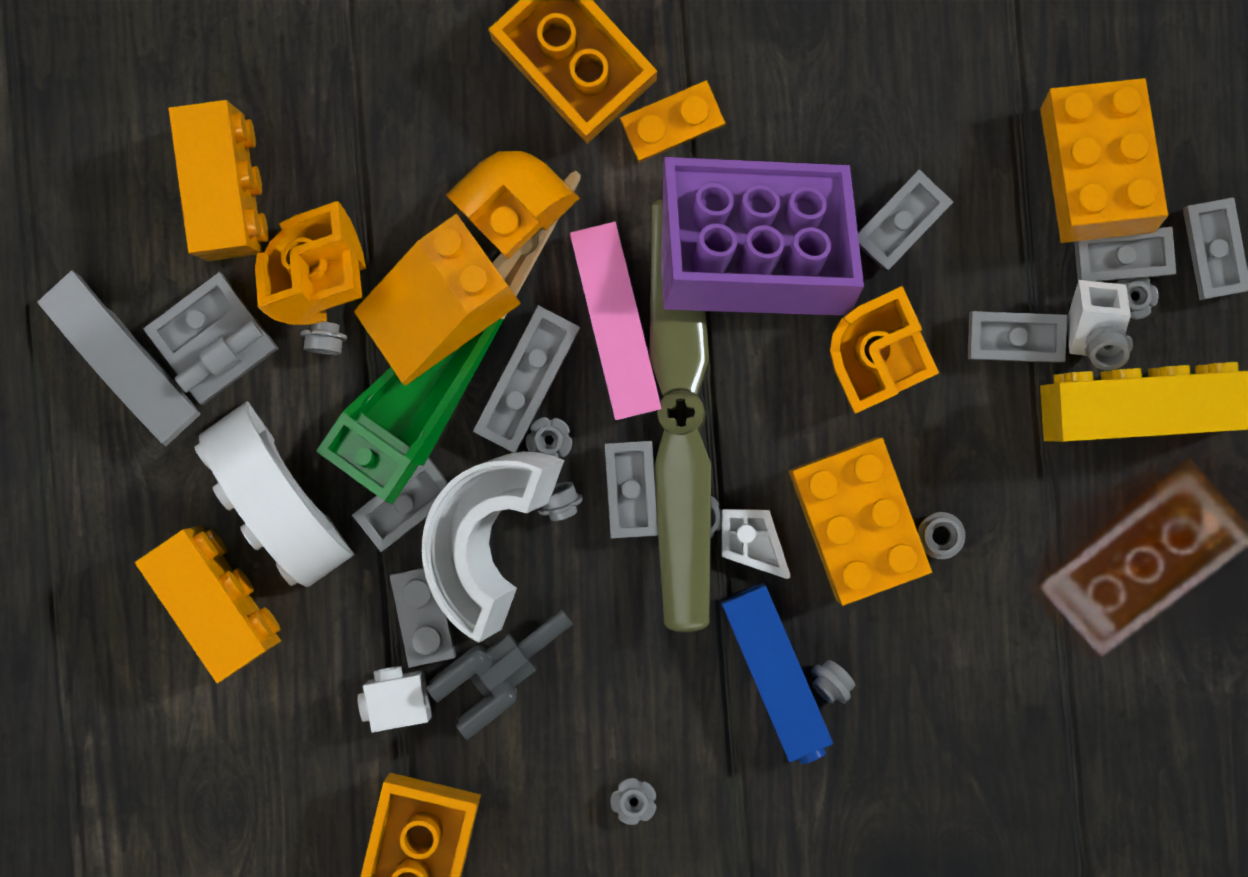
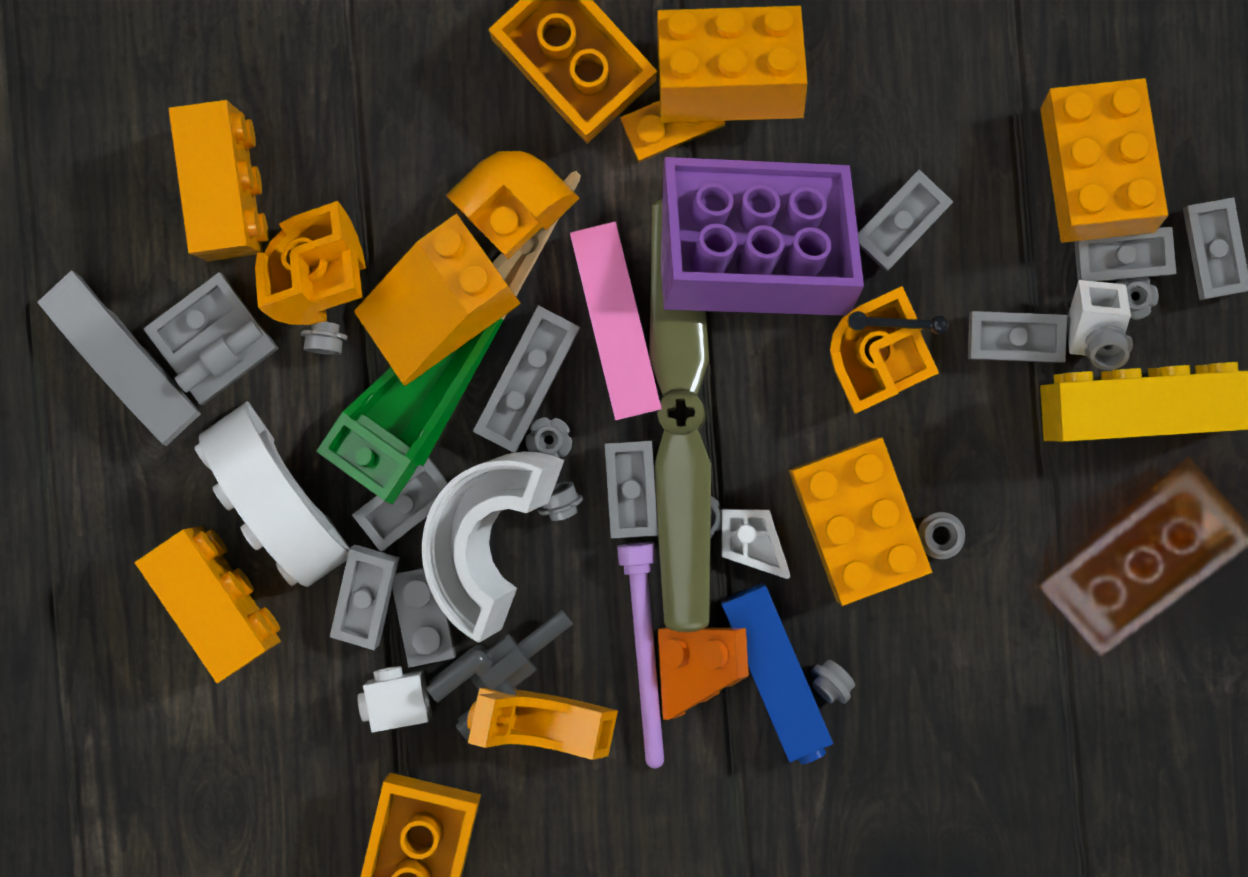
light grey plate [610,778,656,825] -> none
none -> light grey plate [330,545,400,650]
none -> light orange arch [467,688,618,760]
none -> lavender piece [617,542,664,769]
none -> light orange brick [657,6,808,123]
none -> orange wing [658,627,749,720]
none -> black hinge [847,311,949,335]

